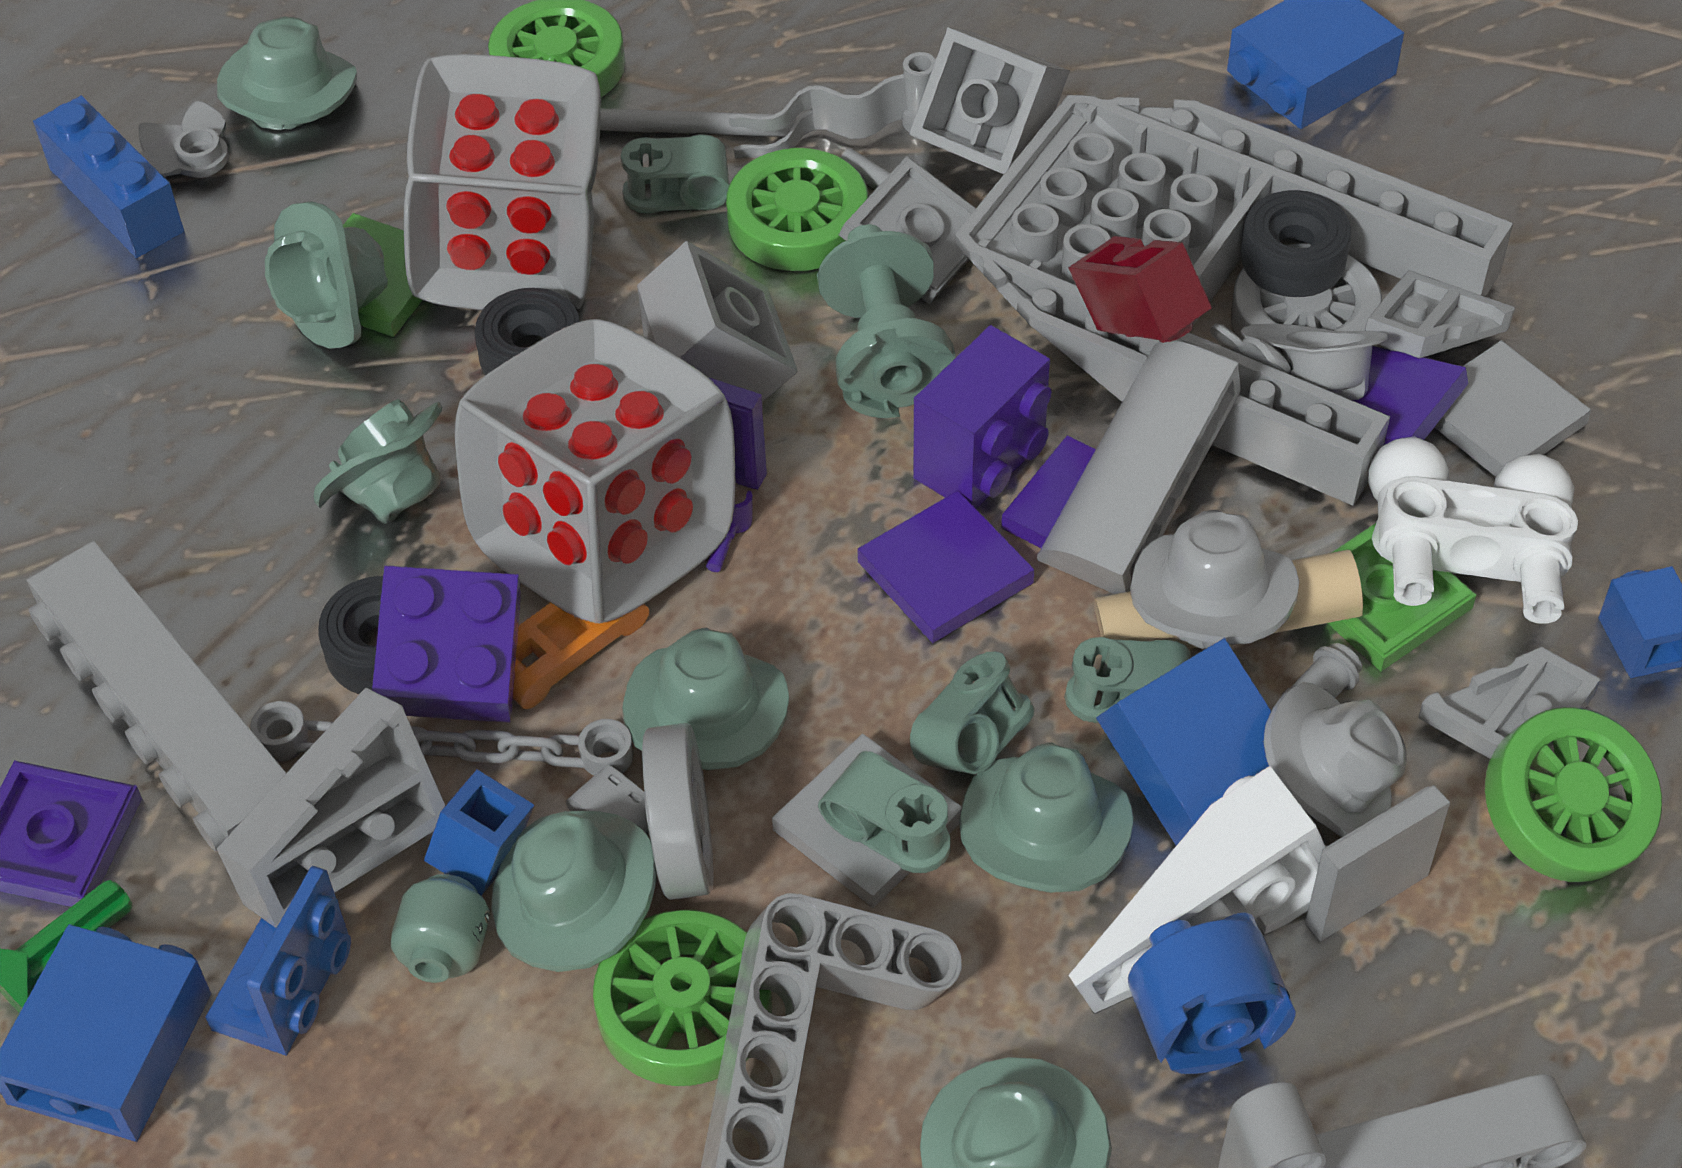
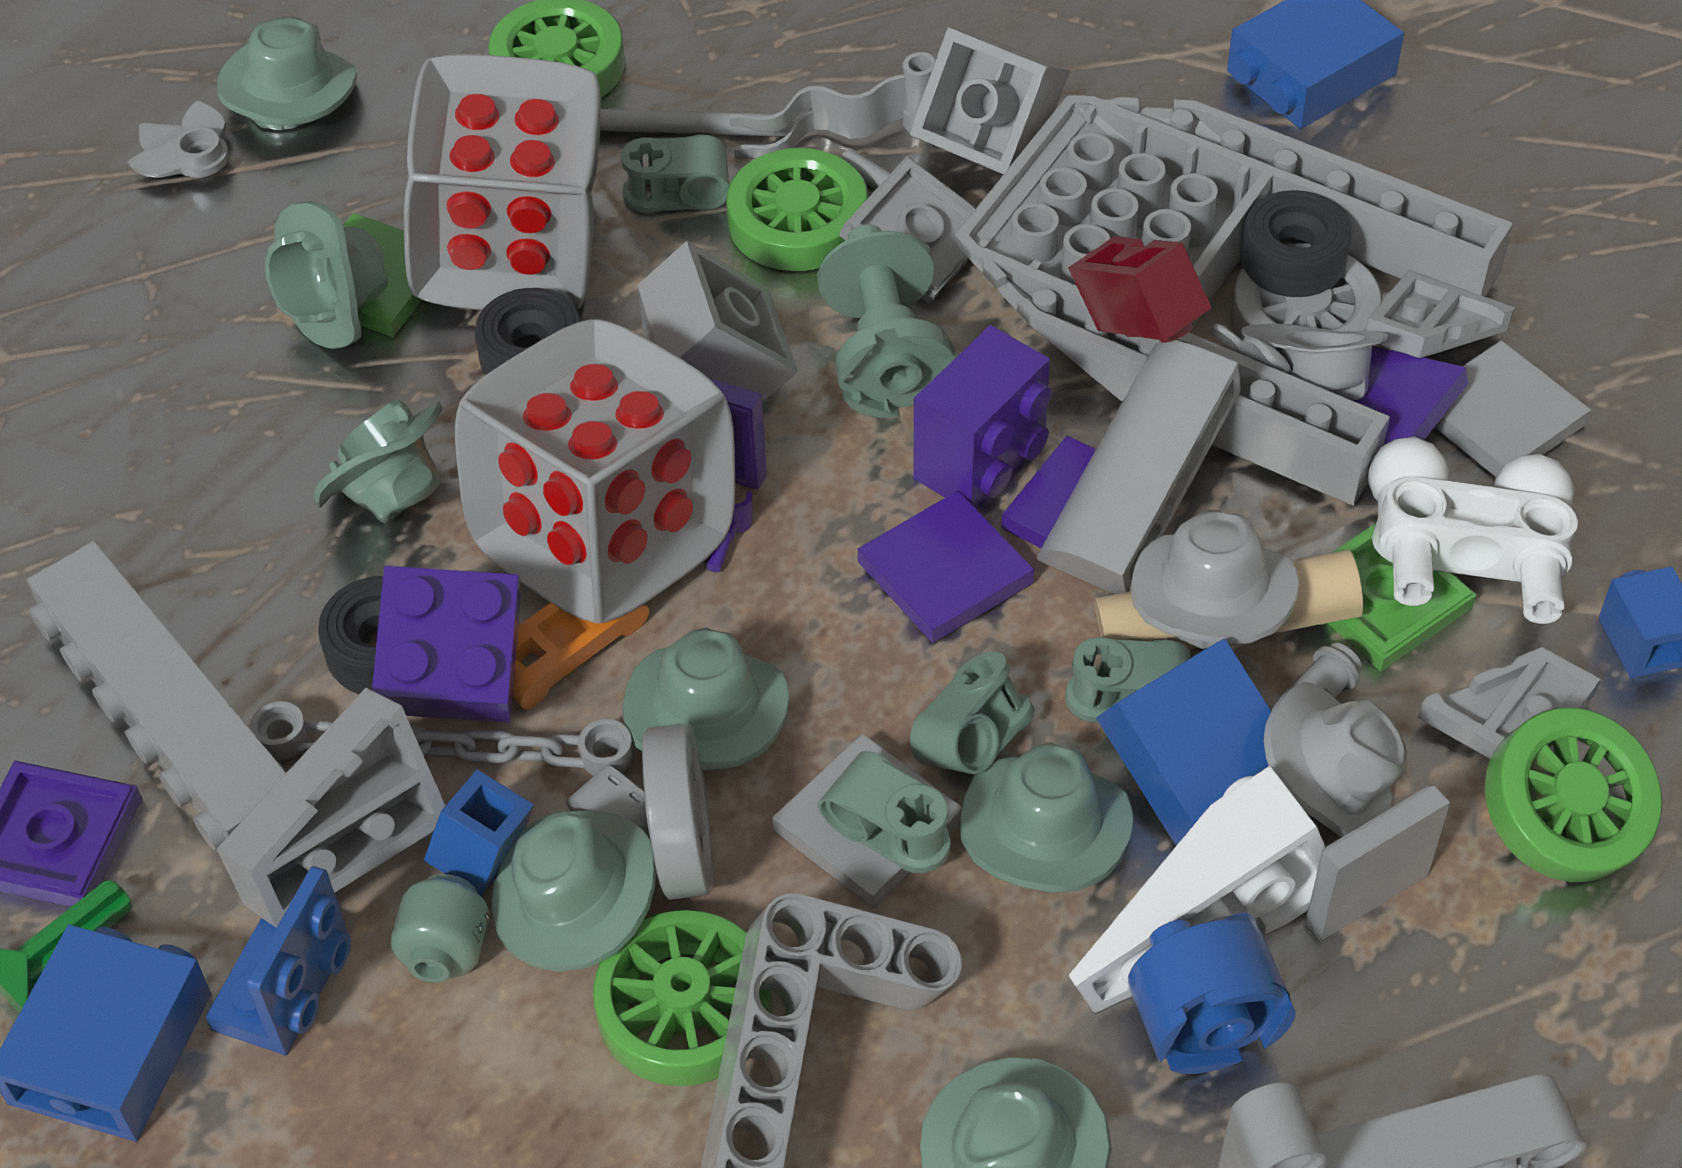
blue brick [33,95,185,259] -> none

